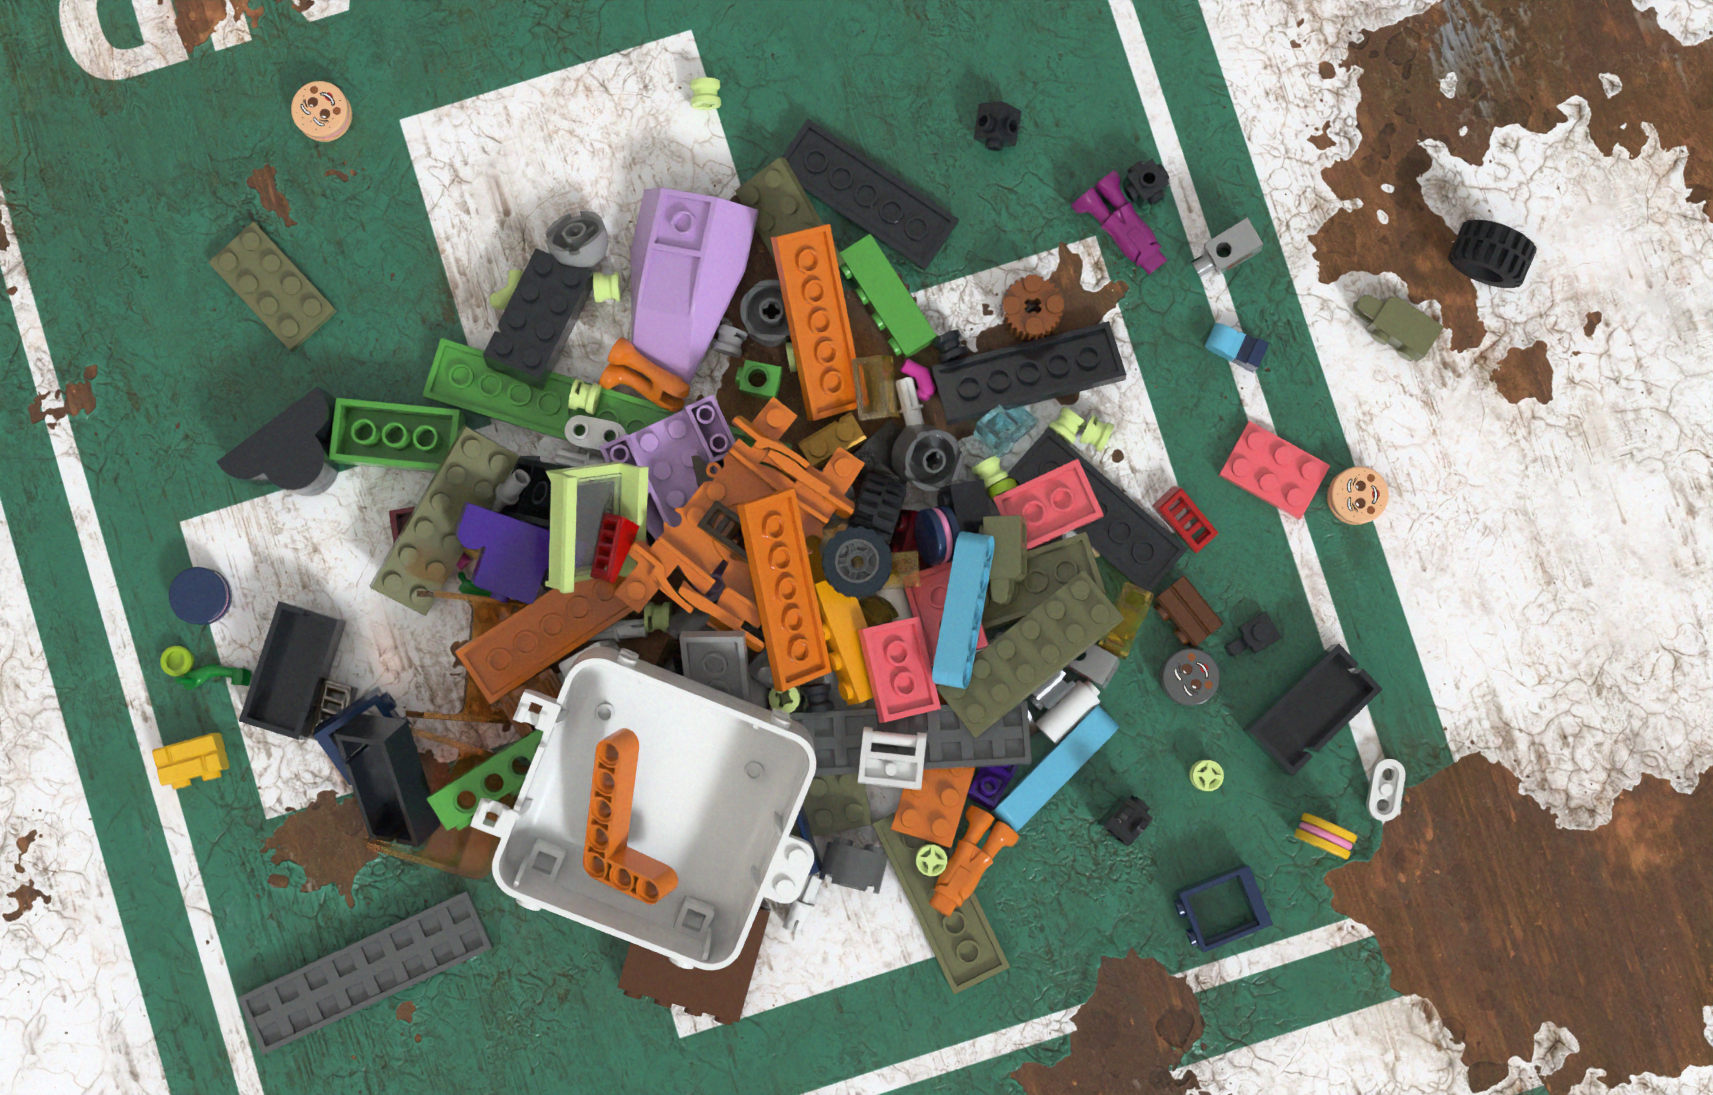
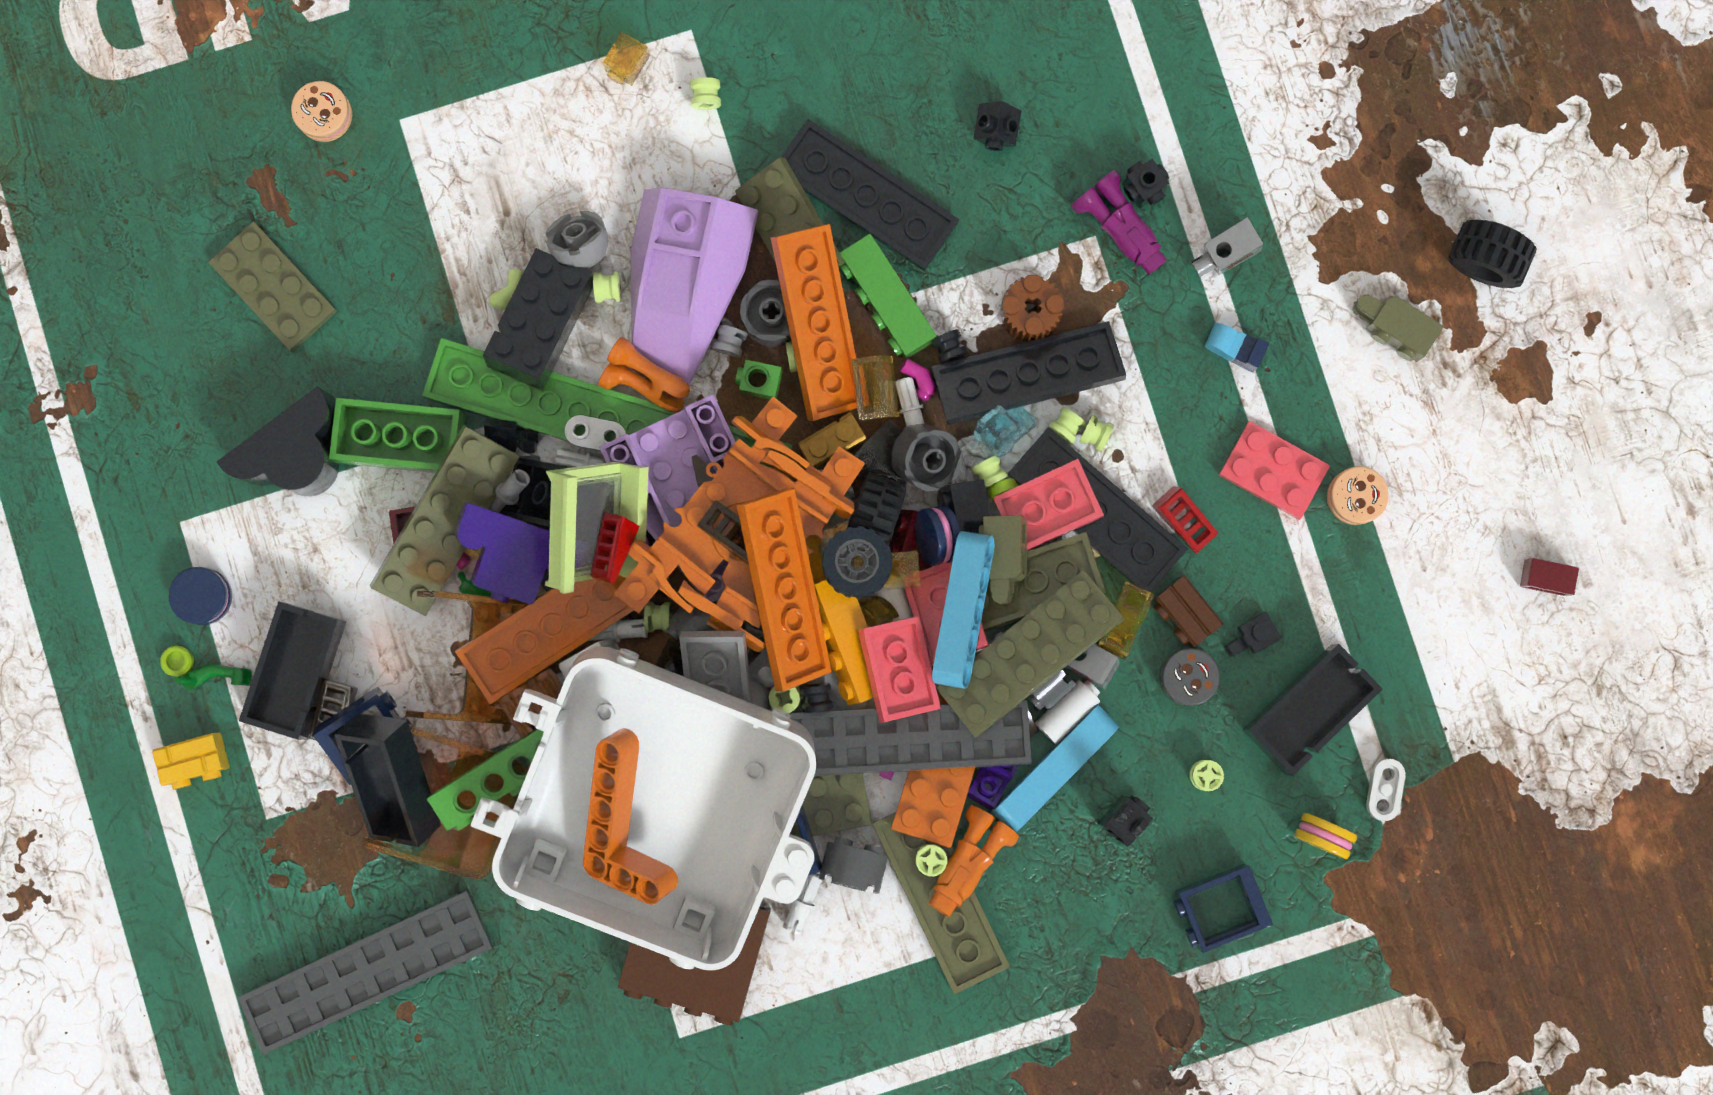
yellowish green wheel [568,379,601,414] -> none
white plate [858,727,927,790] -> none
none -> black plate [484,418,539,453]
none -> clear yellow brick [603,32,650,86]
none -> dark red piece [1520,558,1579,596]

